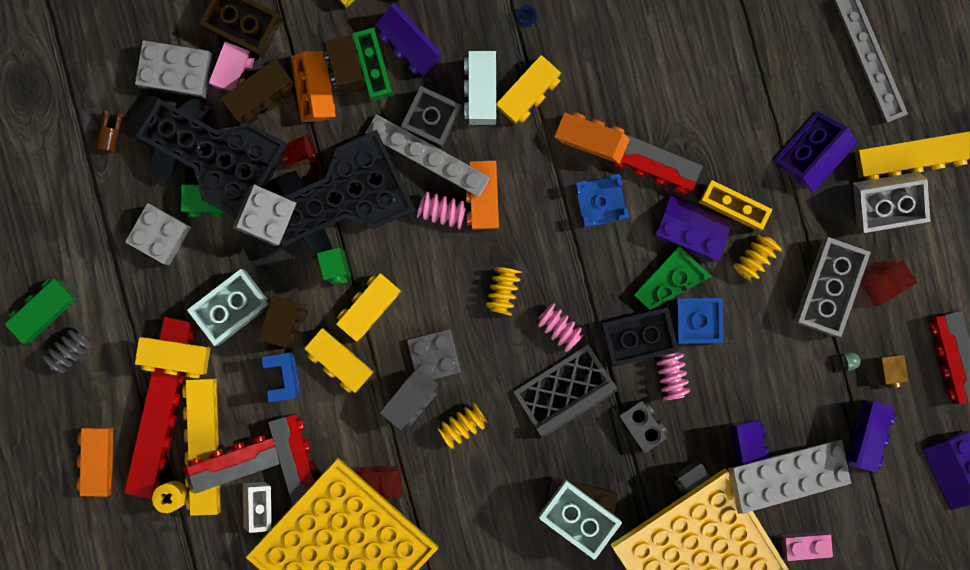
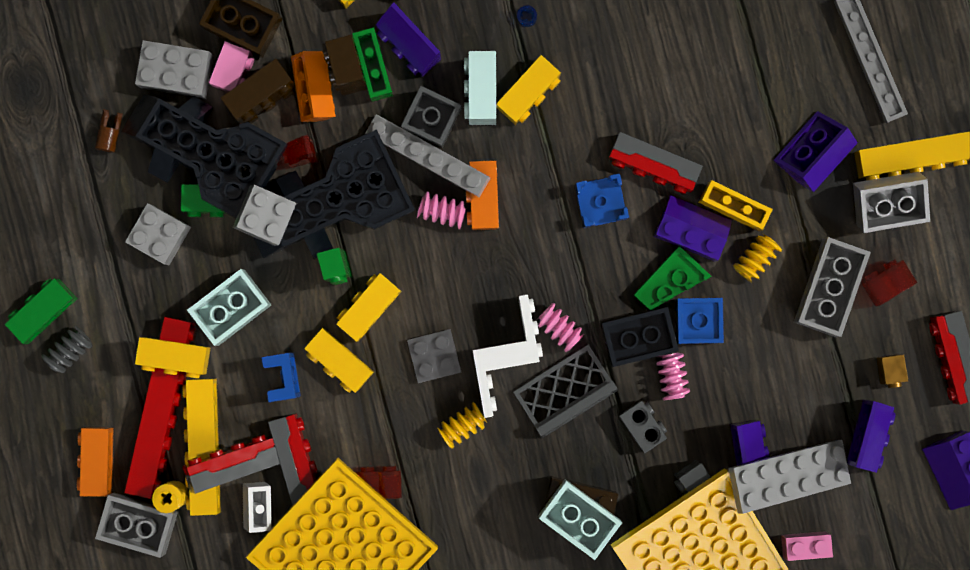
dark brown brick [259,296,308,348] -> none
dark grey brick [380,368,438,430] -> none
yellow piece [485,267,522,316] -> none
orange brick [554,112,630,164] -> none
sand green hinge [842,352,861,371] -> none
none -> light grey brick [95,493,178,558]
none -> white bracket [473,295,543,418]

